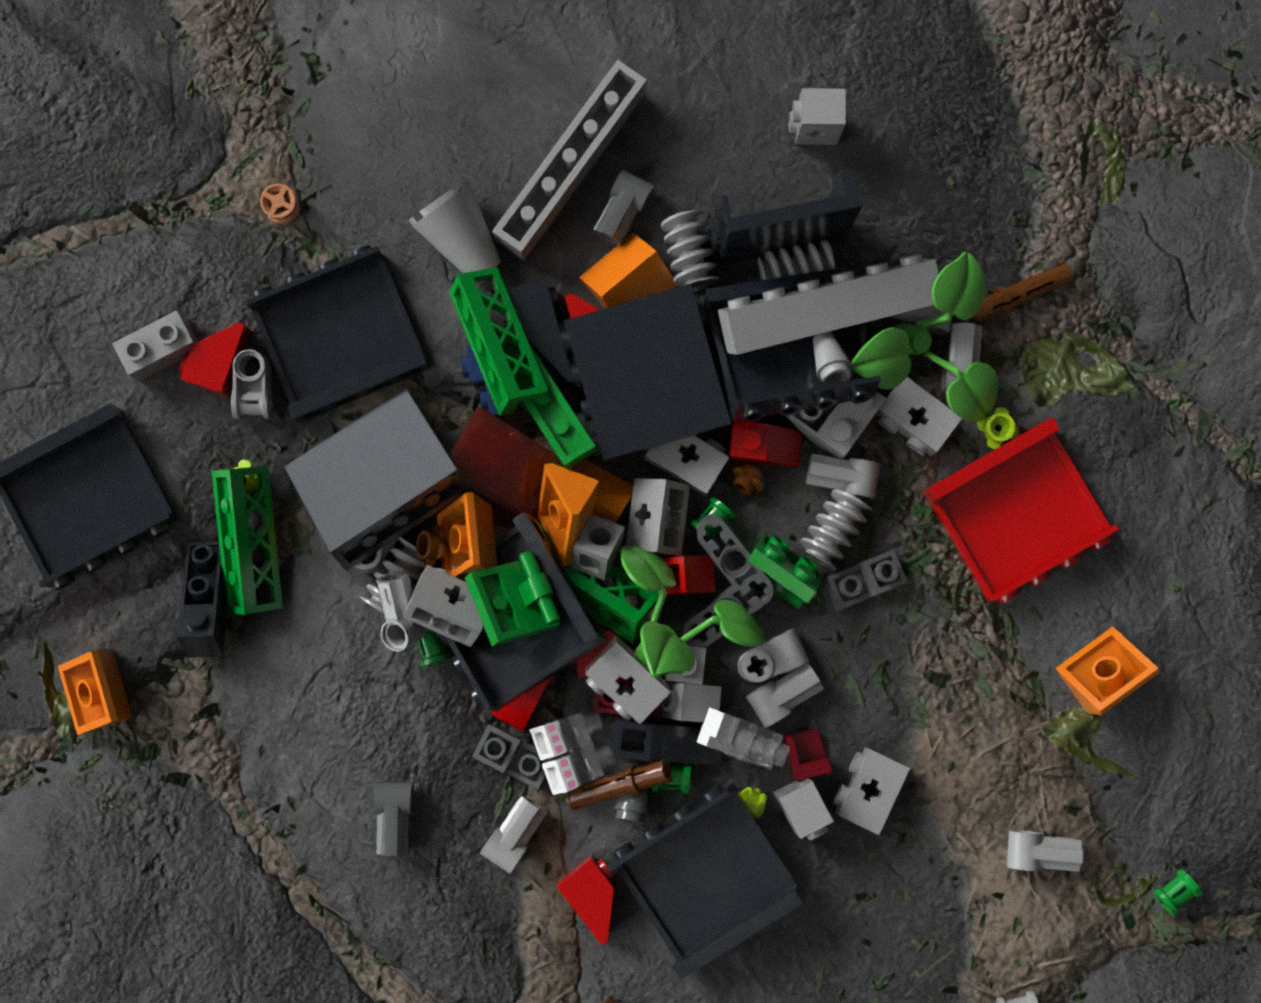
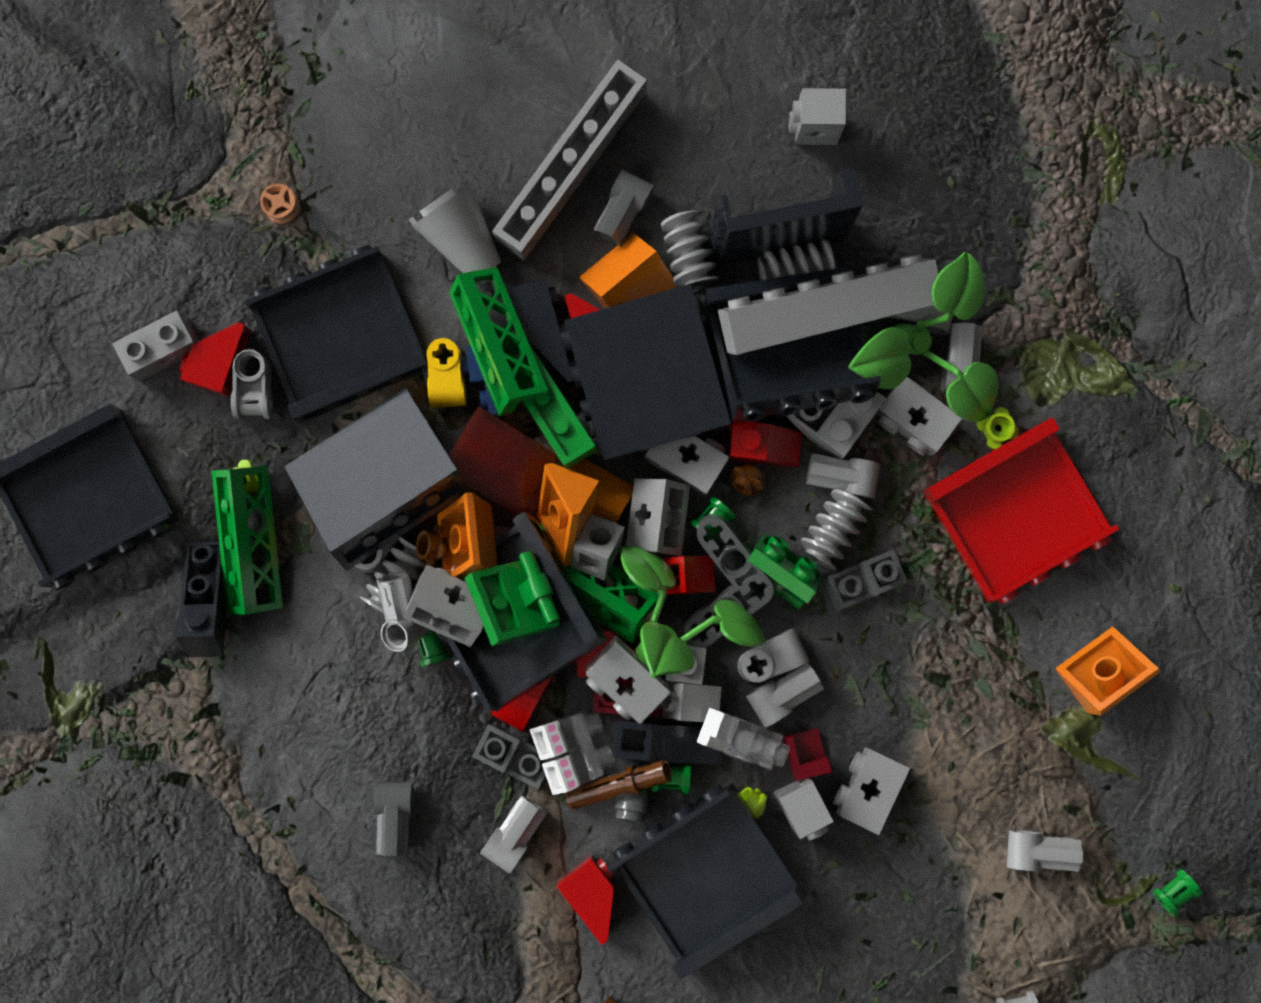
orange slope [58,649,133,735] -> none
light grey cone [812,332,852,385] -> none
reddish brown pin [970,262,1073,325] -> none
none -> yellow piece [427,338,467,409]

